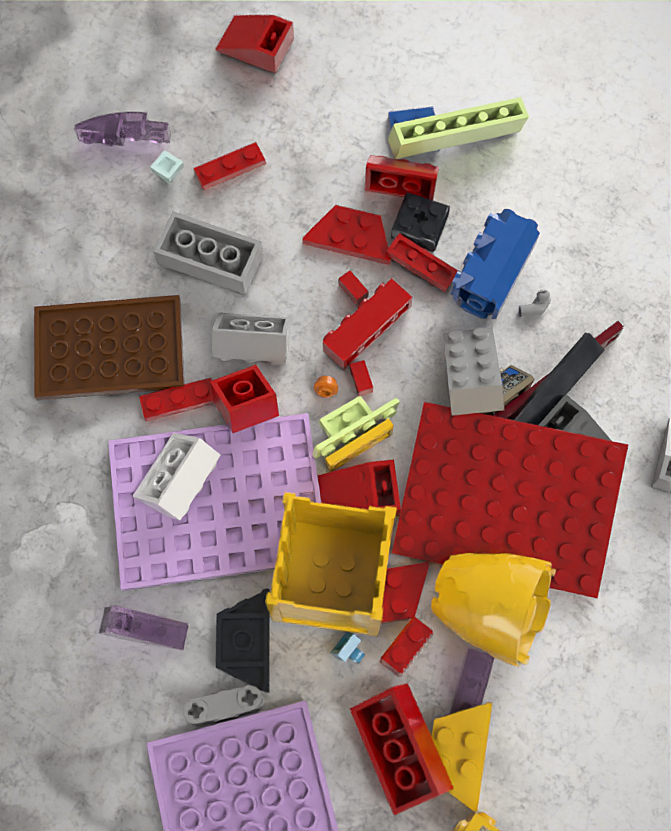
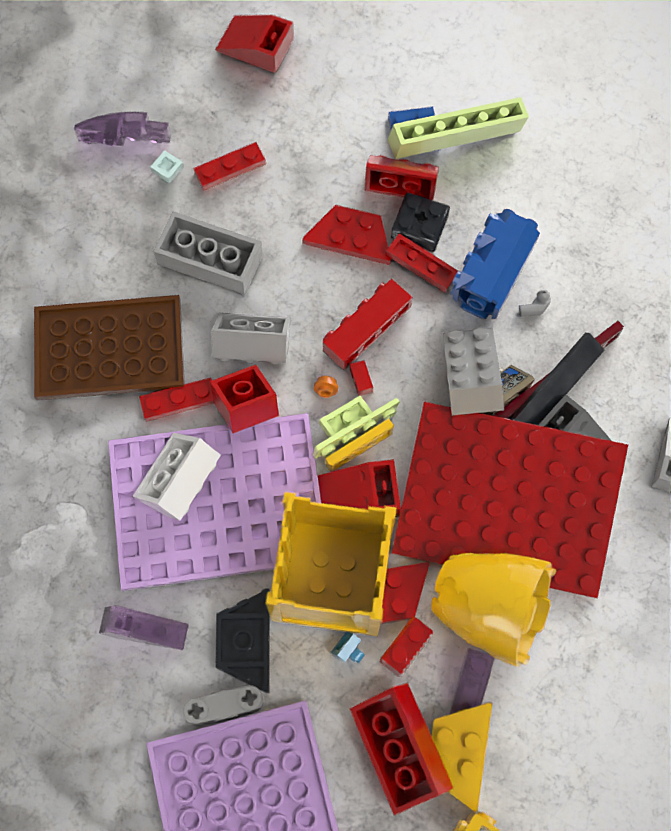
red piece [338,270,369,306] -> none

